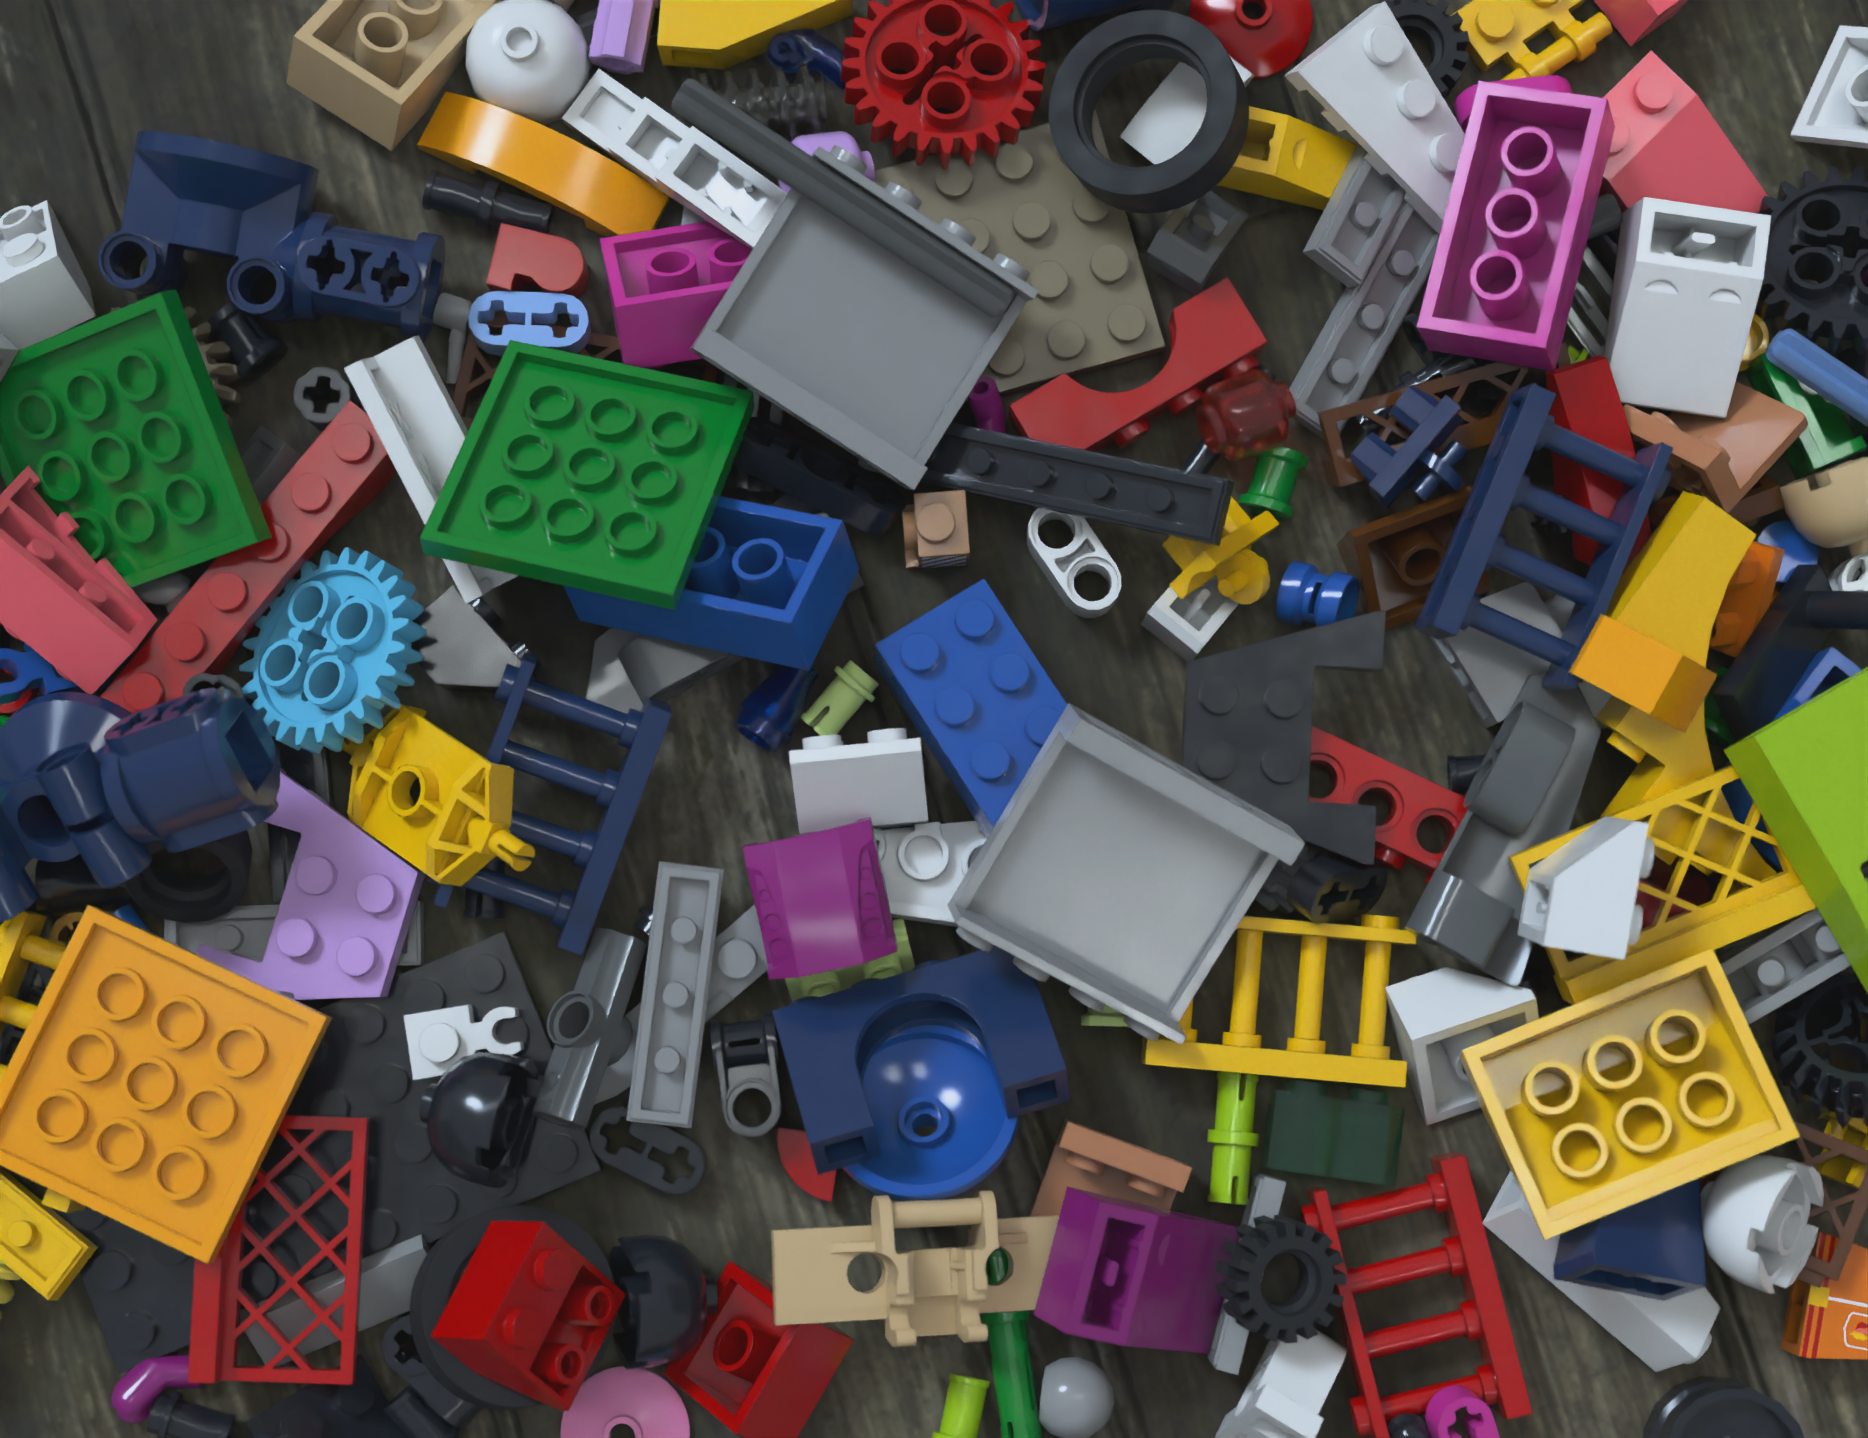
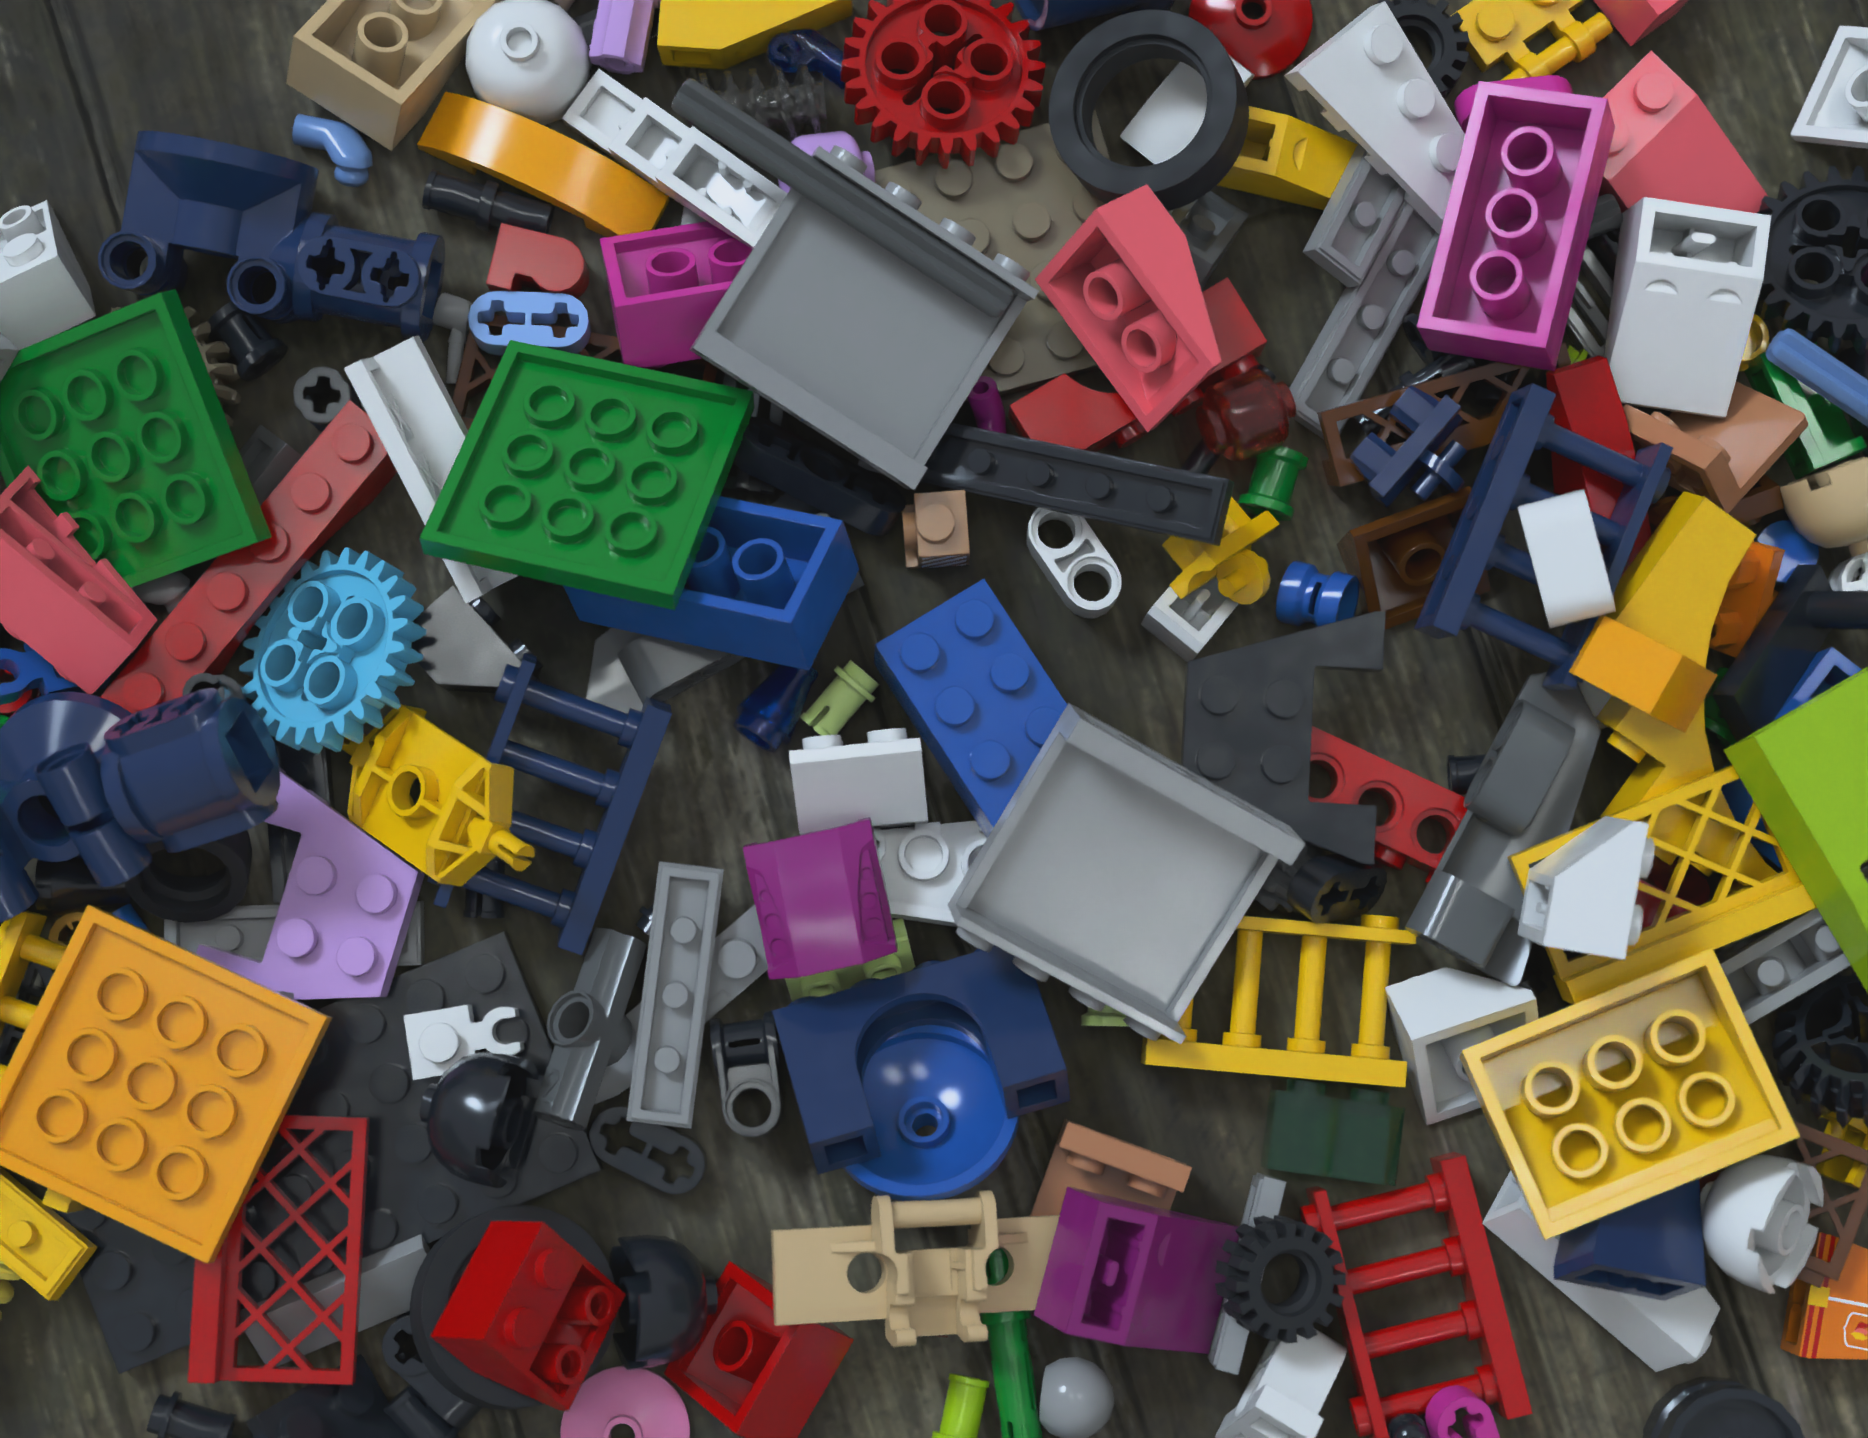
magenta arm [112,1355,203,1424] -> none
red tile [777,1127,837,1202] -> none
lime pin [1207,1072,1259,1205] -> none
light grey torso [1429,582,1575,729] -> none
none -> medium blue arm [292,114,373,187]
none -> coral slope [1035,184,1222,432]
none -> white beam [1518,489,1616,628]

